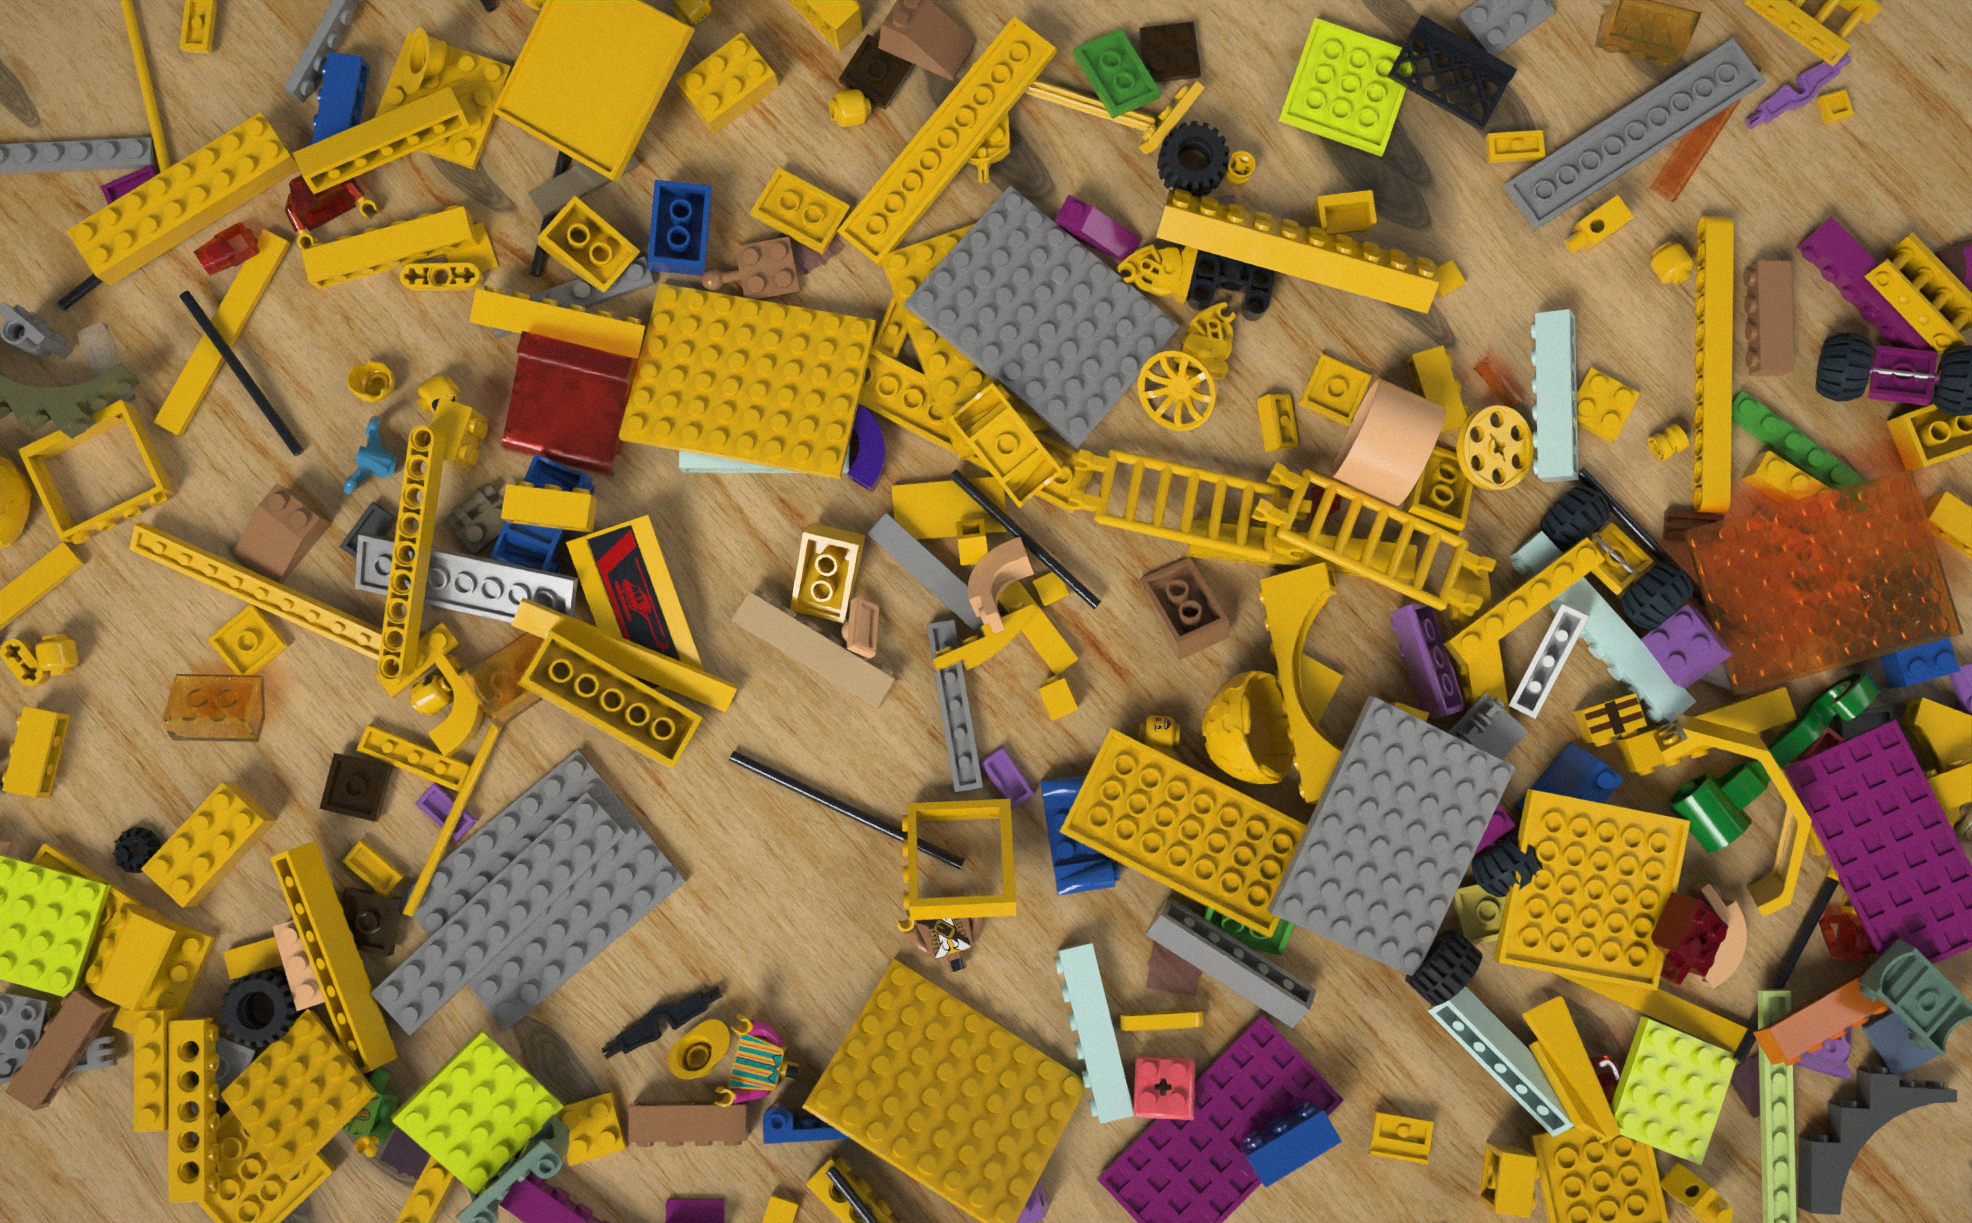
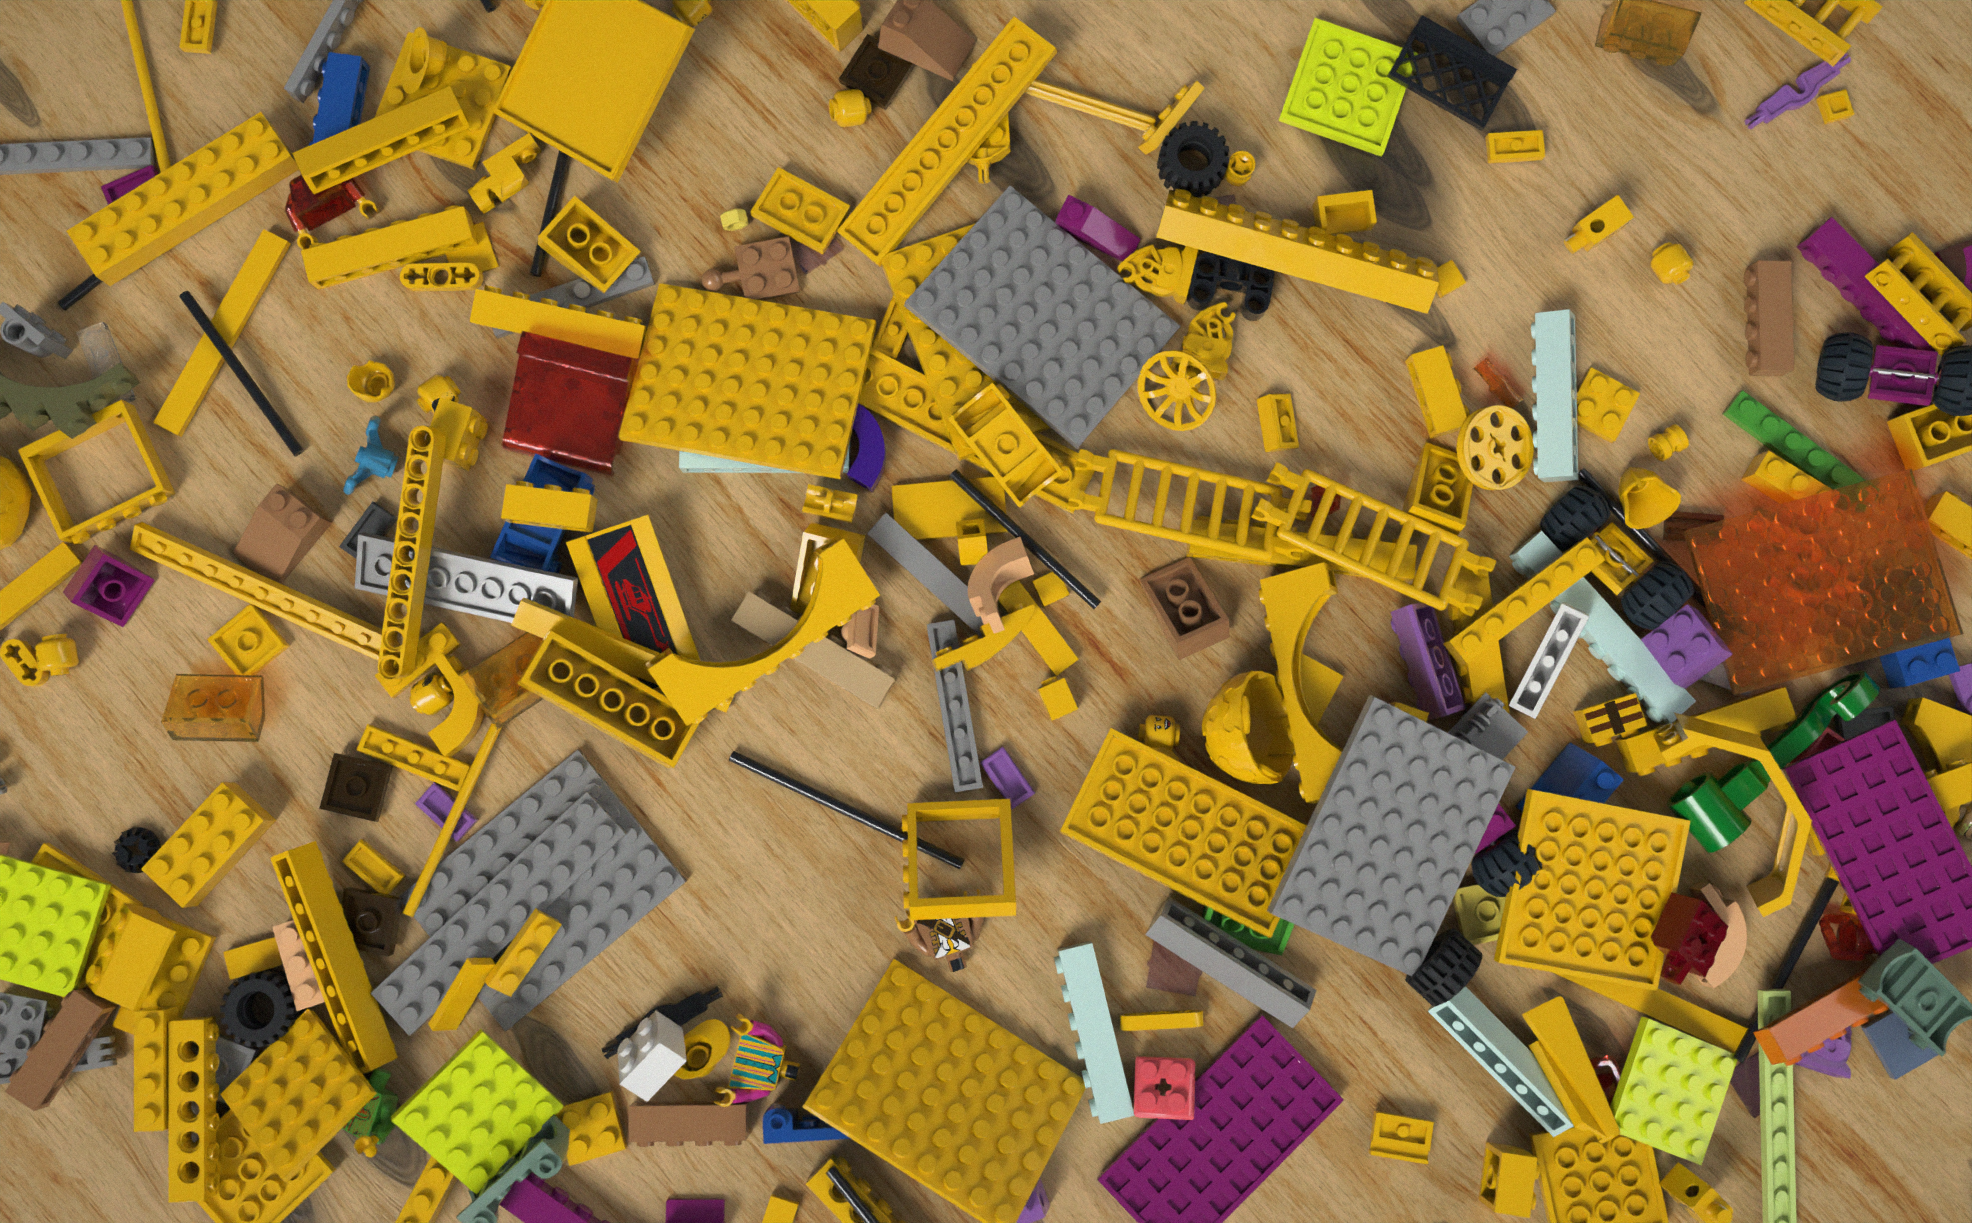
yellow brick [2,706,71,798] -> none
clear red piece [193,222,260,276] -> none
piece [379,1126,431,1180] -> none
dark tan plate [445,483,505,556] -> none
dark tan tile [528,153,640,219] -> none
blue brick [647,180,712,276] -> none
yellow brick [676,32,779,135] -> none
blue piece [1040,774,1120,896] -> none
bright green plate [1072,29,1161,119] -> none
dark brown plate [1139,21,1201,83] -> none
blue brick [1238,1100,1342,1188] -> none
yellow tile [1298,353,1372,427] -> none
light nougat wheel [1331,378,1446,506] -> none
light grey plate [1503,38,1766,232] -> none
clear orange tile [1650,62,1762,203] -> none
yellow beam [1693,216,1734,514] -> none
dark grey arch [1798,1065,1957,1215] -> none
none -> magenta slope [63,545,155,627]
none -> yellow tile [428,958,495,1031]
none -> yellow plate [467,133,541,214]
none -> yellow plate [484,908,562,997]
none -> white brick [617,1011,687,1102]
none -> yellow arch [645,535,880,726]
none -> light yellow tile [720,208,749,231]
none -> yellow hips [802,484,858,523]
none -> yellow helmet [1618,467,1681,529]

